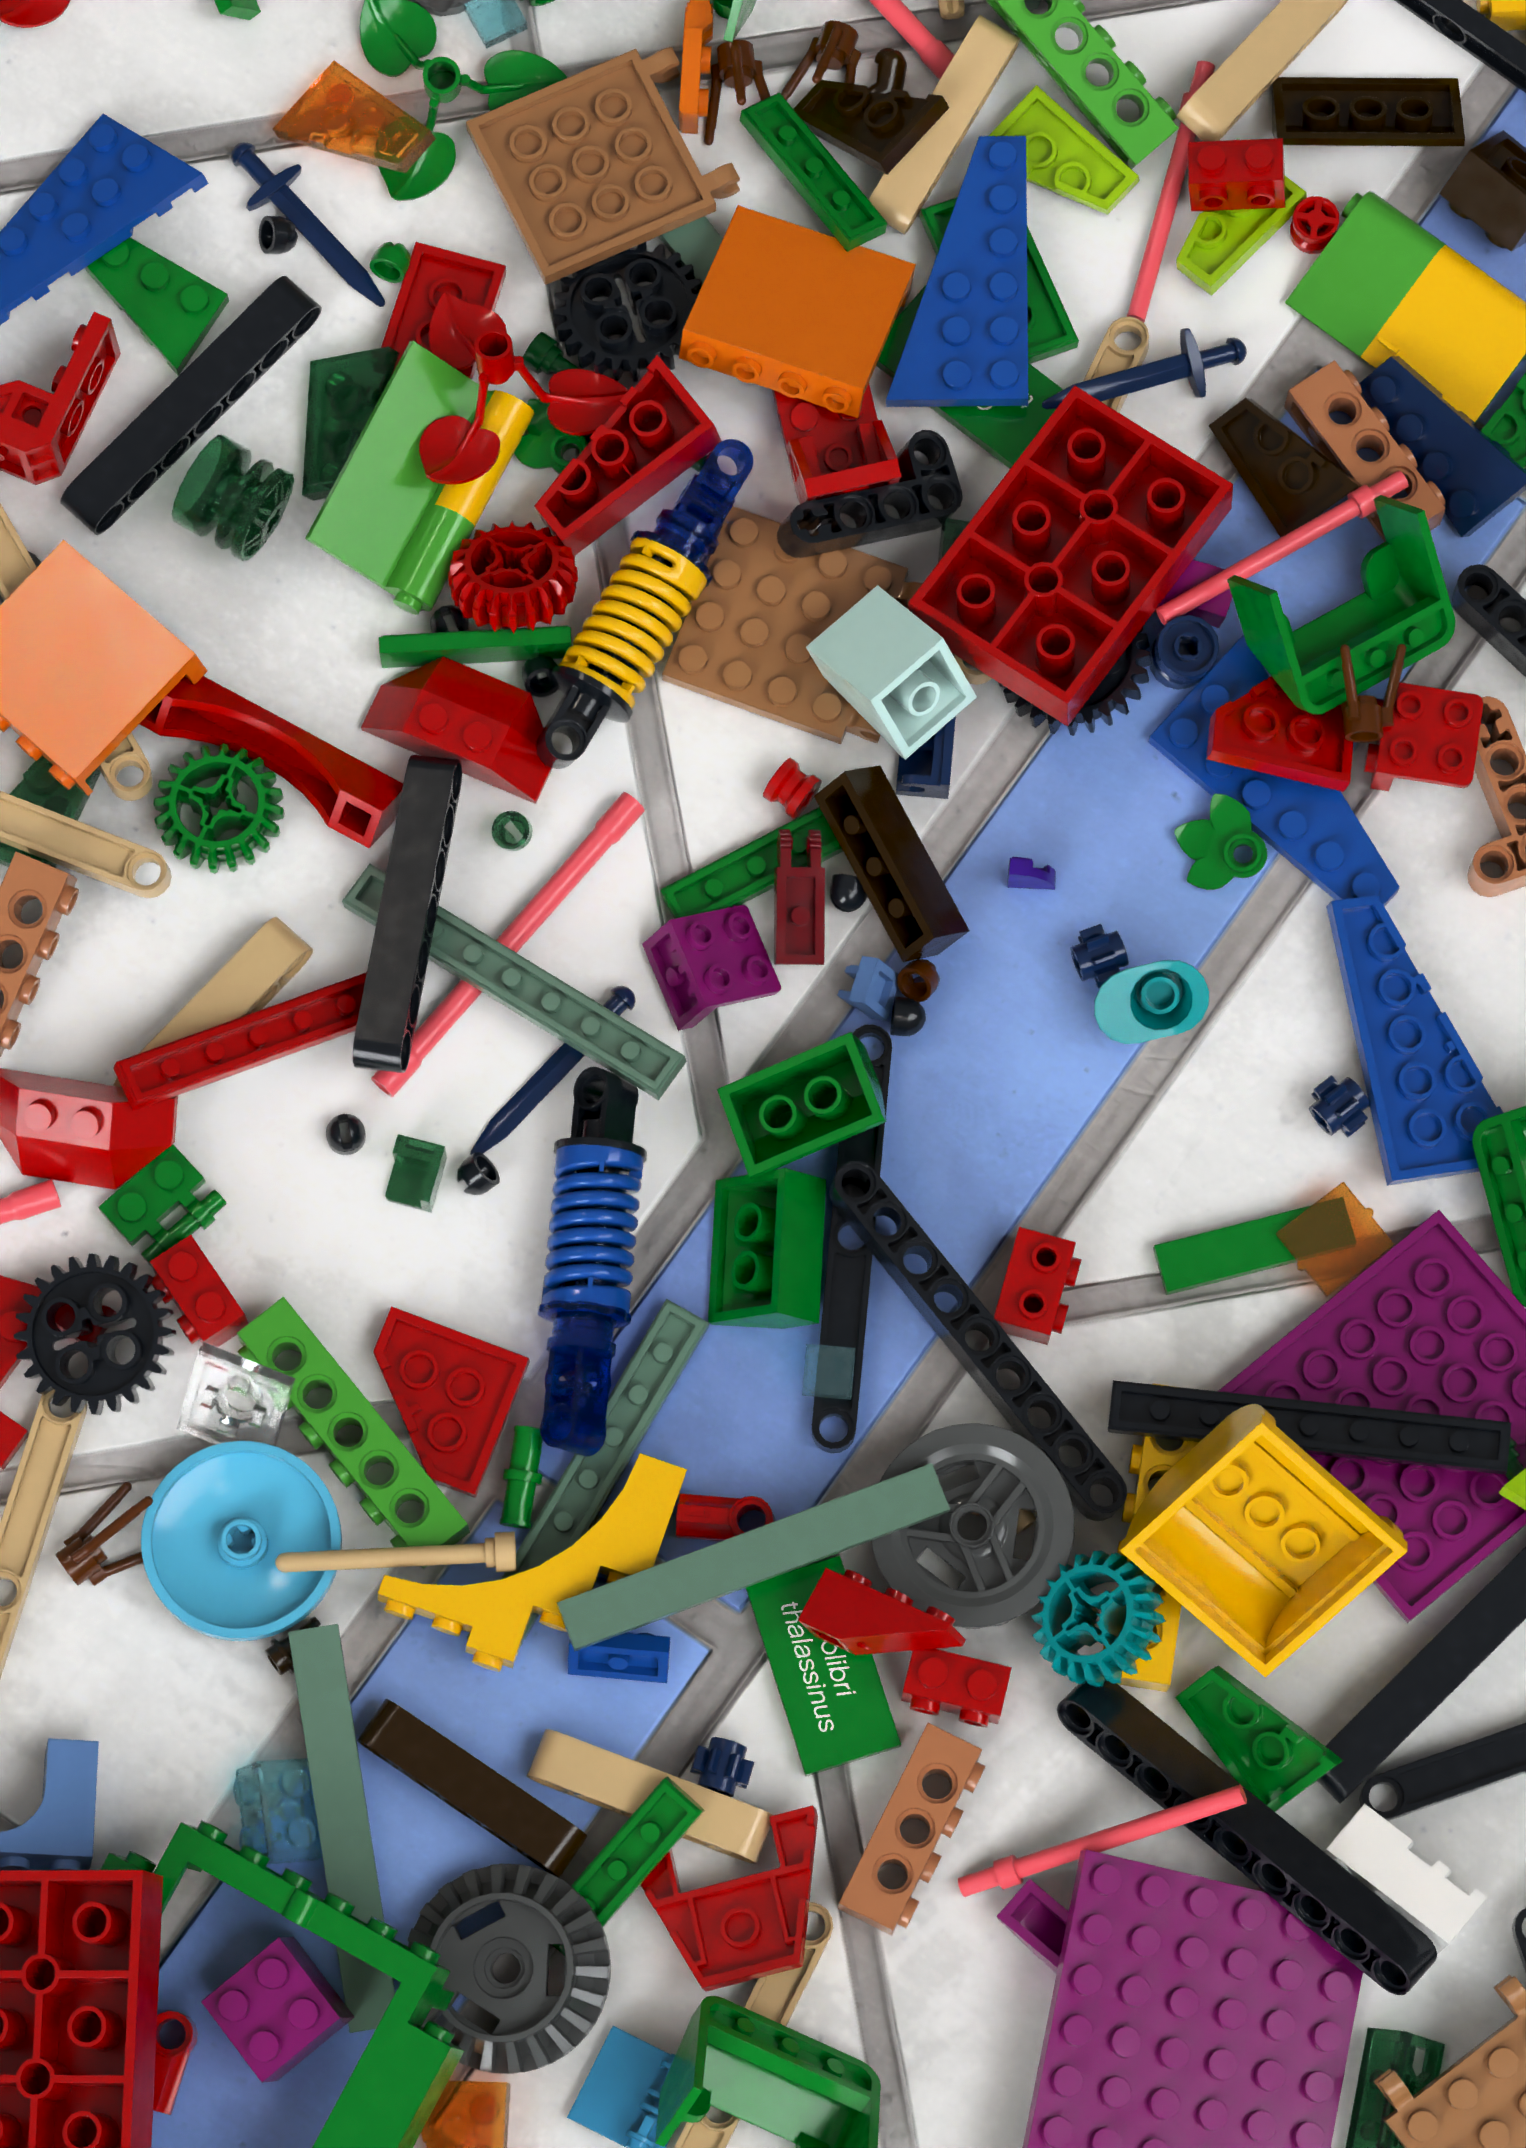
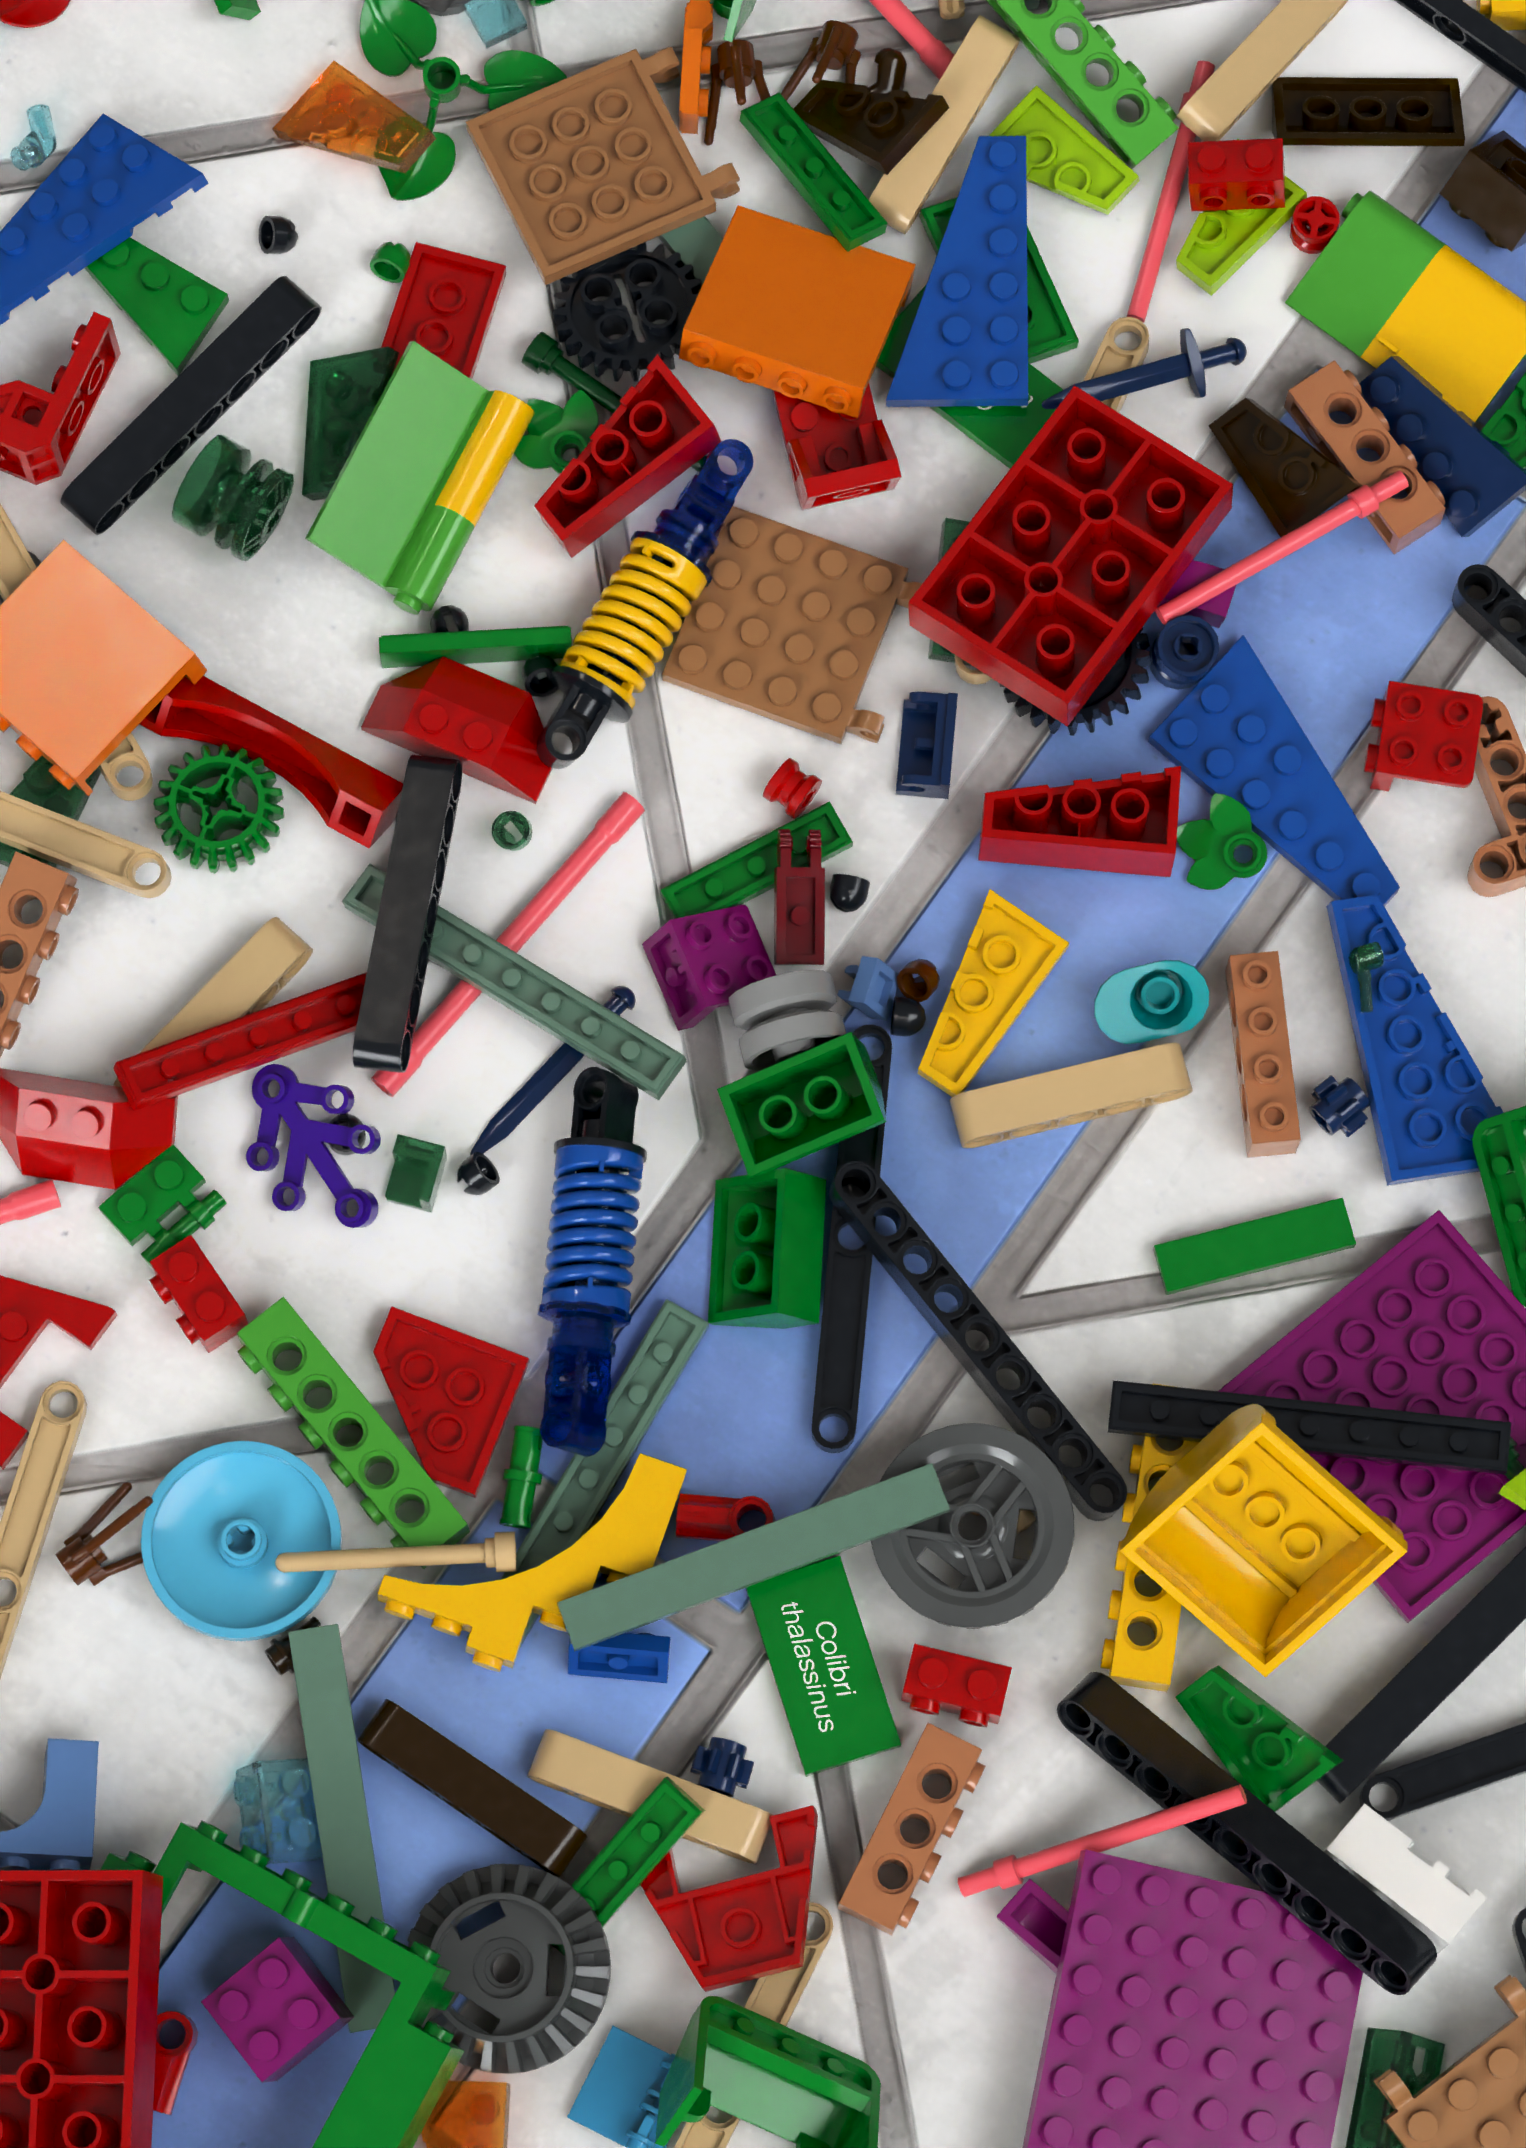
black gear [14,1254,176,1415] -> none
clear piece [176,1342,296,1446] -> none
dark blue sword [231,142,385,307] -> none
red plant [419,292,628,484] -> none
red gear [448,520,578,634] -> none
black beam [777,430,963,558] -> none
red slope [798,1568,966,1655] -> none
clear light blue tile [802,1344,856,1400] -> none
light aqua slope [806,585,977,760] -> none
dark brown brick [814,766,970,962] -> none
red brick [994,1227,1082,1345] -> none
dark purple tile [1007,857,1056,890] -> none
teal gear [1031,1550,1166,1687] -> none
dark blue gear [1070,924,1129,988] -> none
red plate [1206,676,1353,792] -> none
green windscreen [1227,495,1455,715] -> none
clear orange piece [1276,1182,1394,1297] -> none
reddish brown plant [1340,644,1406,743] -> none
none -> clear light blue arm [11,104,57,171]
none -> dark purple plant [246,1064,381,1228]
none -> light grey wheel [729,970,846,1070]
none -> yellow wing [918,889,1069,1097]
none -> tan beam [949,1043,1193,1149]
none -> red wedge [978,766,1181,877]
none -> nougat brick [1225,951,1301,1158]
none -> hand [1349,942,1384,1013]

